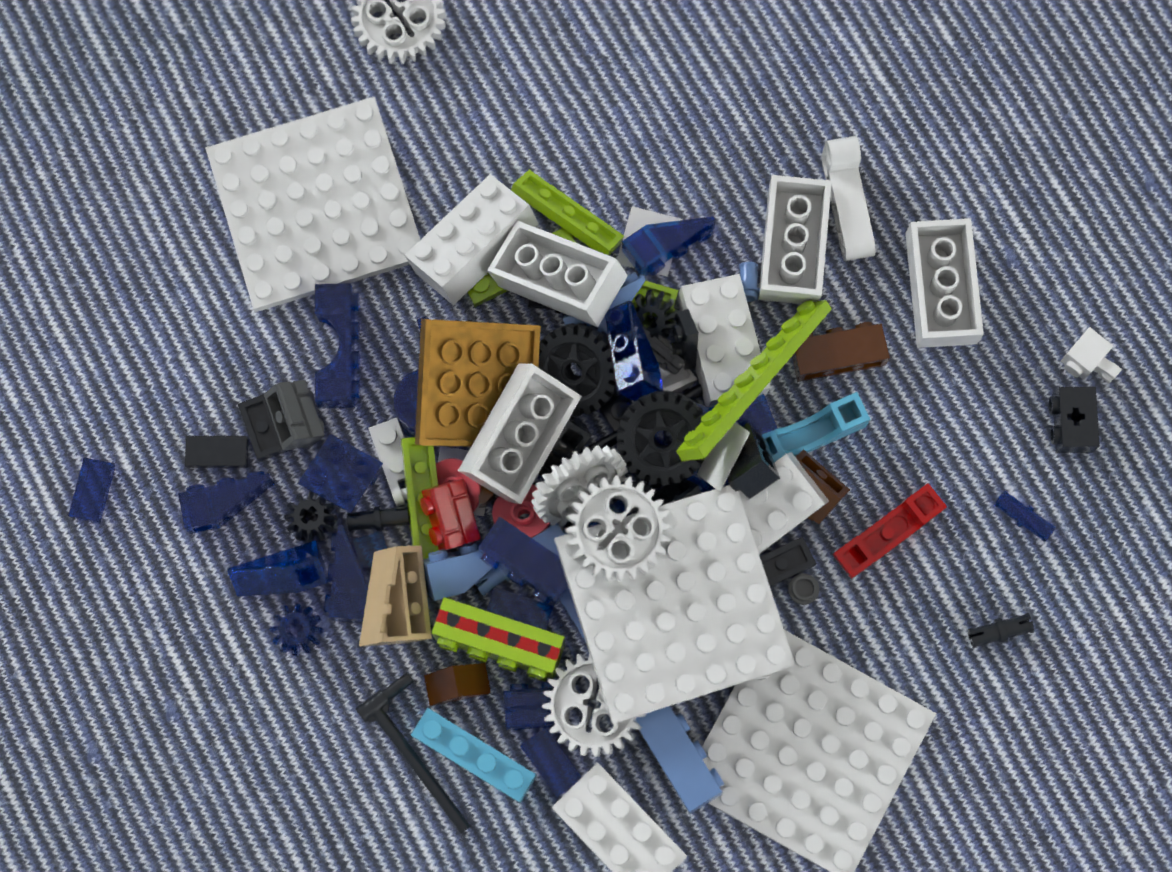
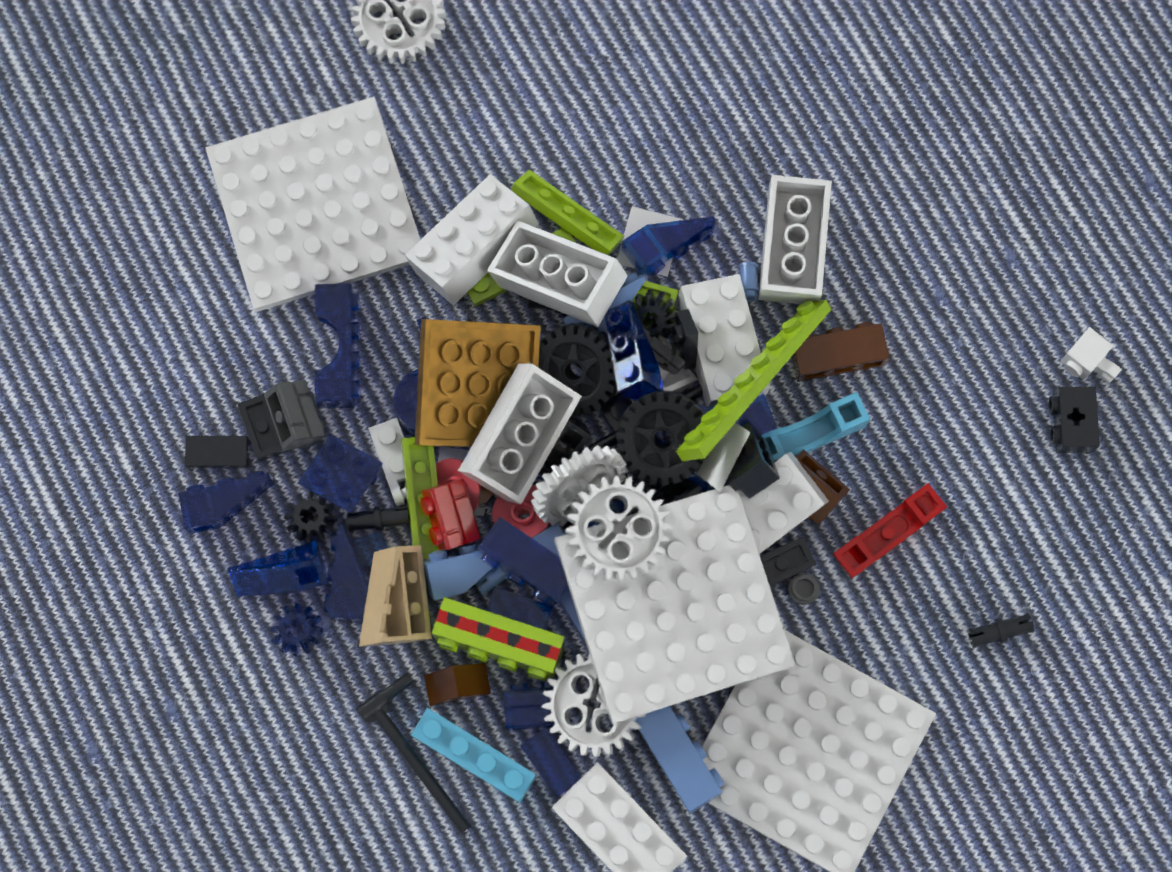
clear blue tile [68,457,116,524] -> none
white beam [822,136,876,261] -> none
white brick [905,218,984,348] -> none
clear blue pin [993,490,1056,542] -> none

